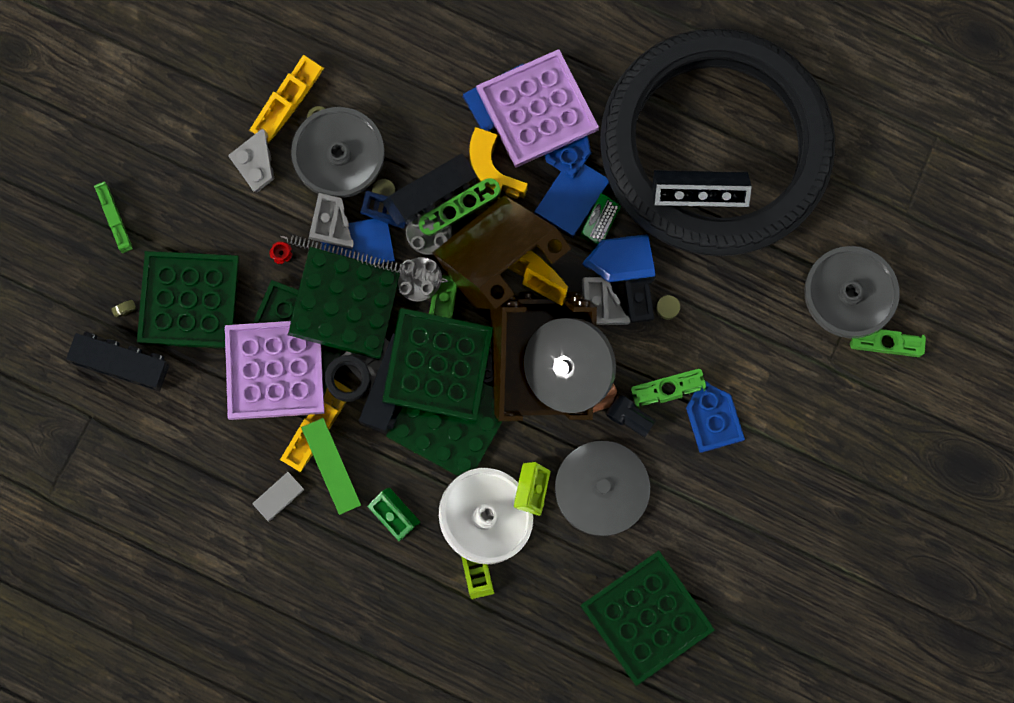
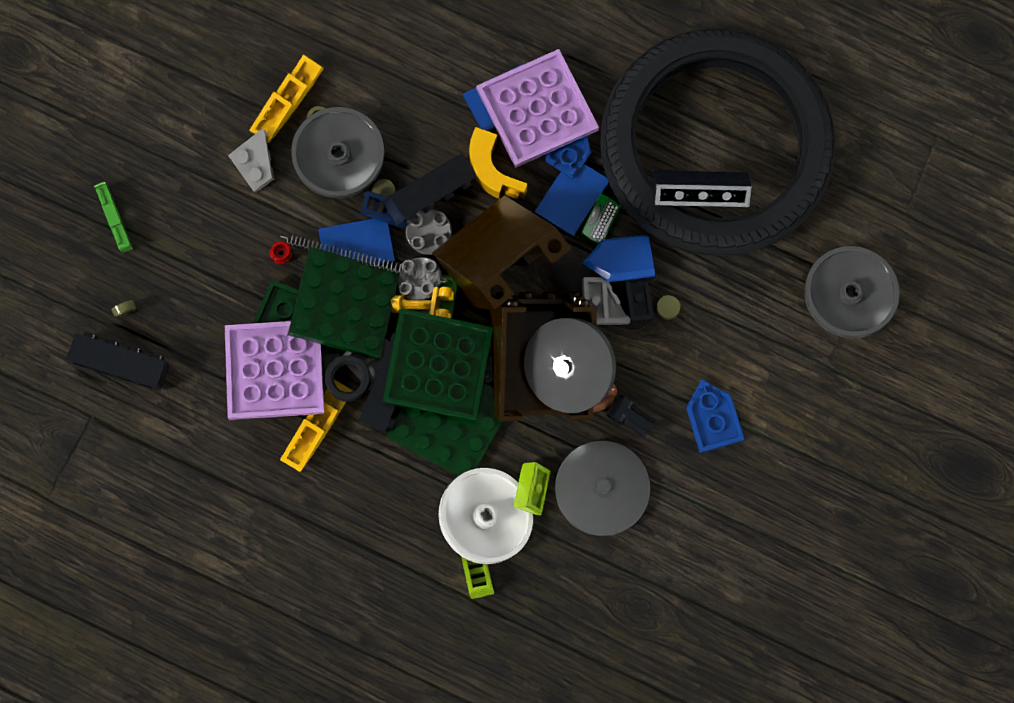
dark green plate [137,251,239,348] -> none
light grey tile [252,472,304,522] -> none
bright green tile [301,418,361,515] -> none
light grey wing [308,193,354,249] -> none
green slope [367,488,420,541] -> none
bright green beam [419,178,501,236] -> none
yellow slope [508,250,568,306] -> none
dark green plate [580,550,715,686] -> none
bright green piece [631,369,706,409] -> none
bright green piece [850,329,926,357] -> none
none -> yellow bar [391,287,454,318]

